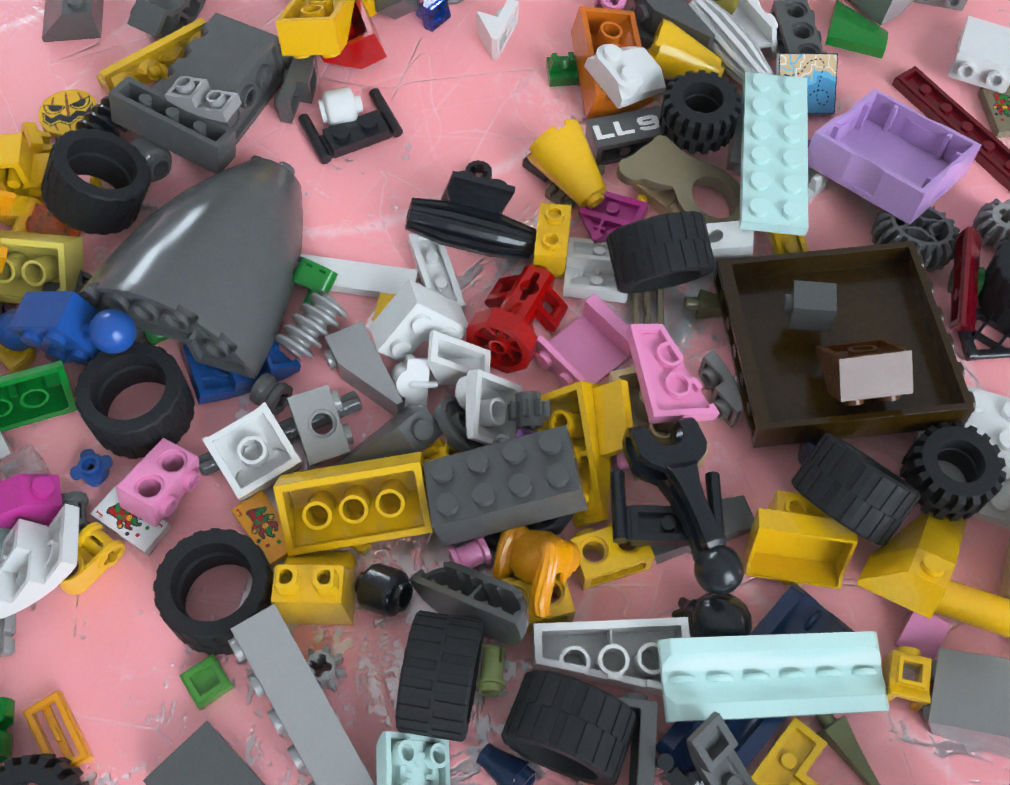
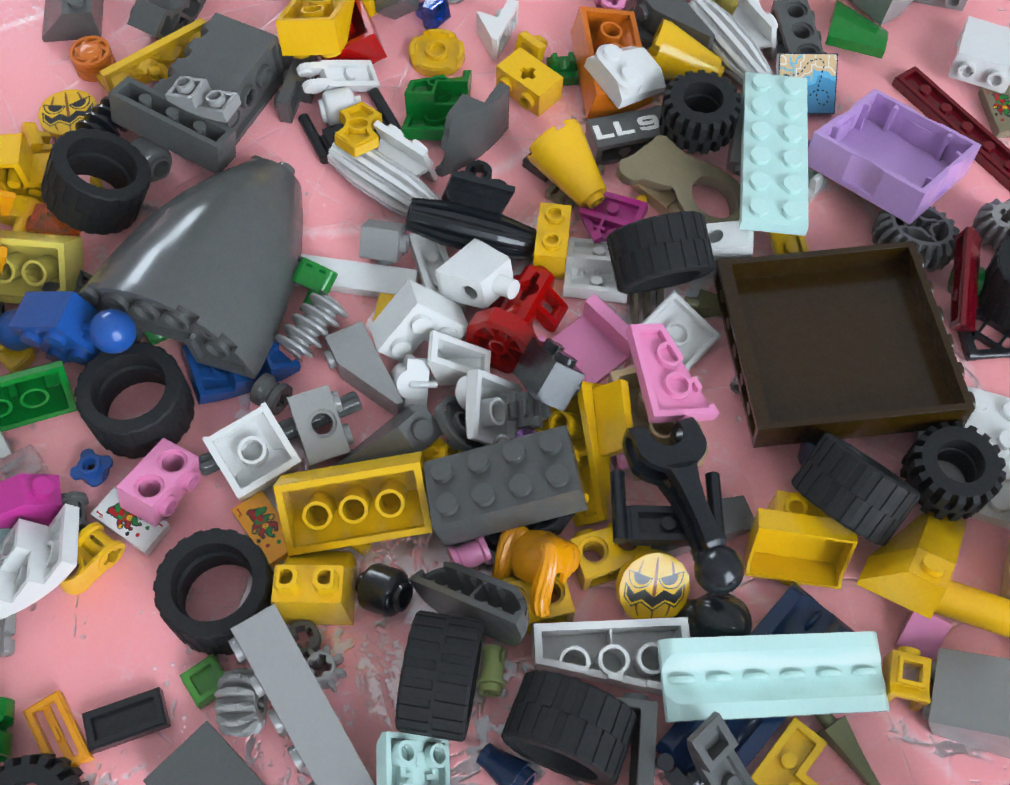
light grey slope [698,350,743,428] -> none
dark grey brick [782,280,837,332] -> none
slope [816,338,913,406] -> none
none -> orange wheel [69,35,116,82]
none -> black tile [82,687,171,754]
none -> light grey gear [214,668,269,738]
none -> dark grey bush [288,620,322,658]
none -> white hinge [296,60,380,94]
none -> white plate [327,120,442,217]
none -> yellow tile [334,102,382,157]
none -> light grey brick [359,219,410,265]
none -> green slope [401,70,472,141]
none -> yellow tile [408,29,465,77]
none -> dark grey slope [435,82,510,177]
none -> white torso [435,238,520,309]
none -> yellow brick [496,47,563,117]
none -> yellow tile [513,31,548,62]
none -> black brick [513,337,585,412]
none -> yellow tile [615,549,690,619]
none -> white tile [641,290,721,371]

